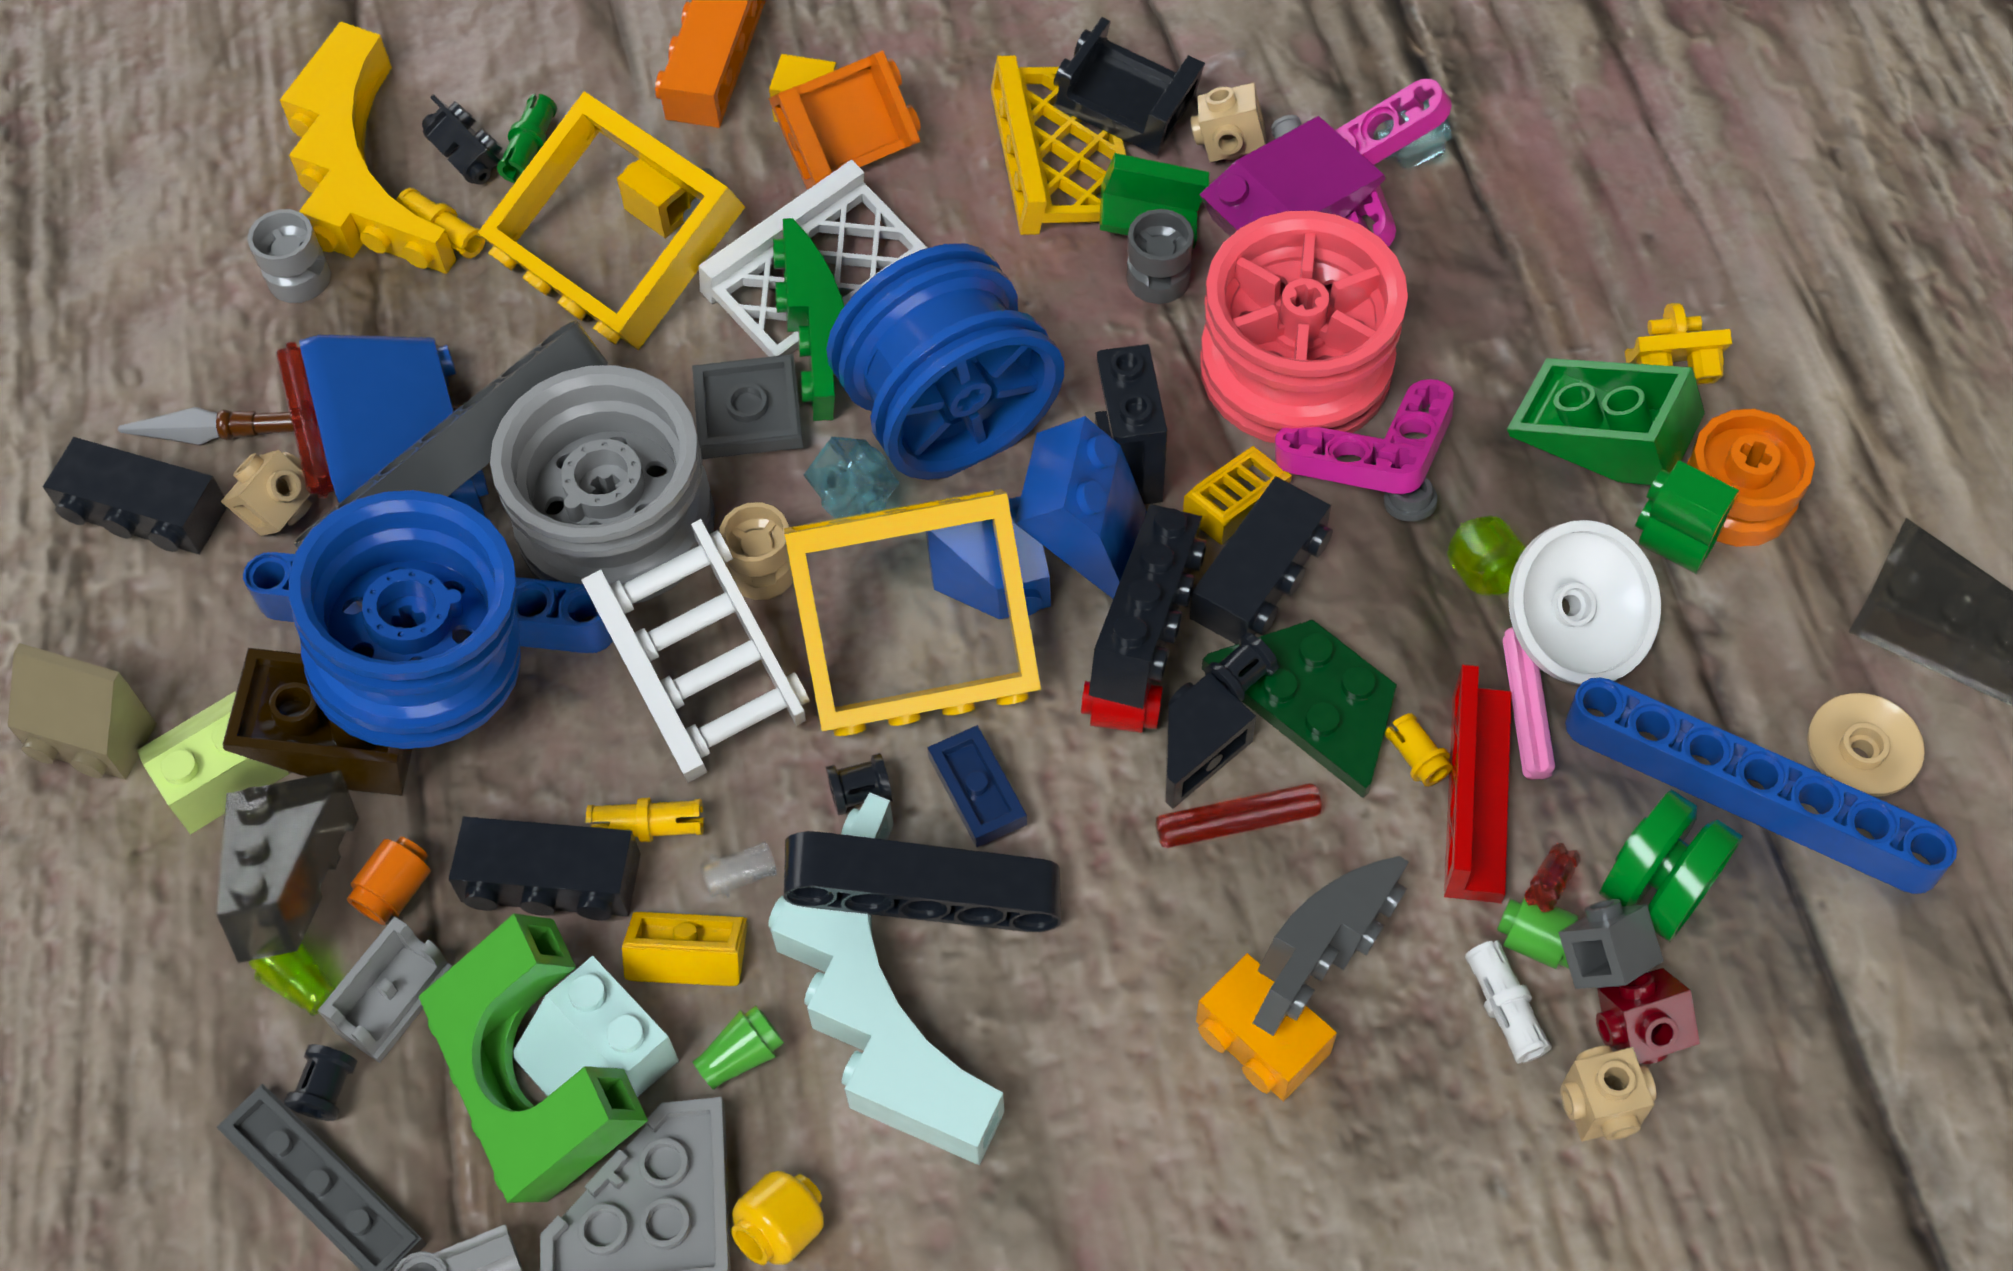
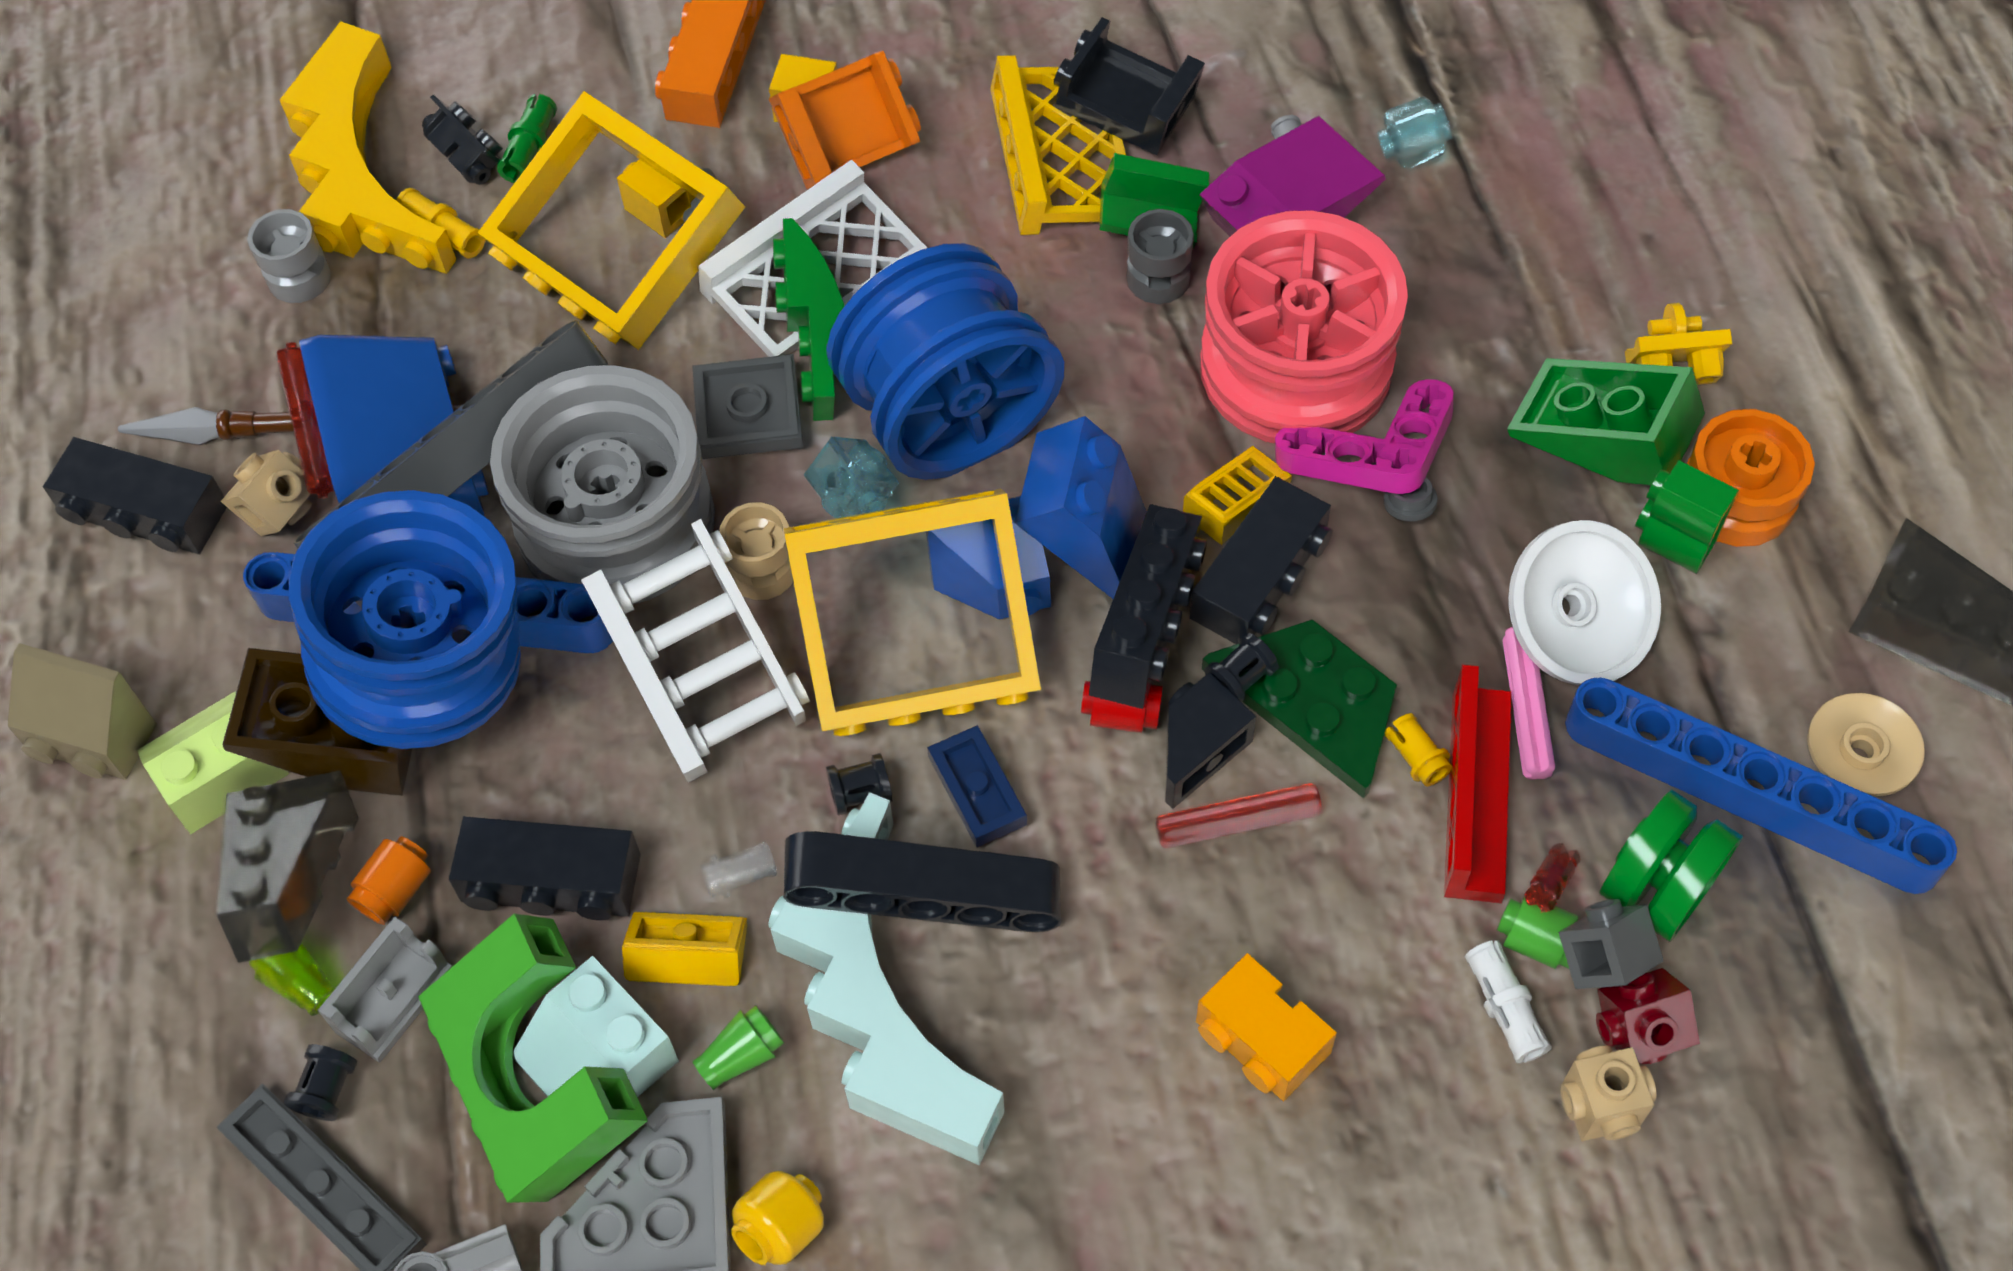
yellow pin [586,797,704,842] -> none
black panel [1095,344,1168,505] -> none
tan brick [1191,83,1266,162] -> none
dark grey slope [1252,856,1409,1036] -> none
dark pink beam [1335,79,1452,247] -> none
clear neon green head [1447,515,1526,595] -> none

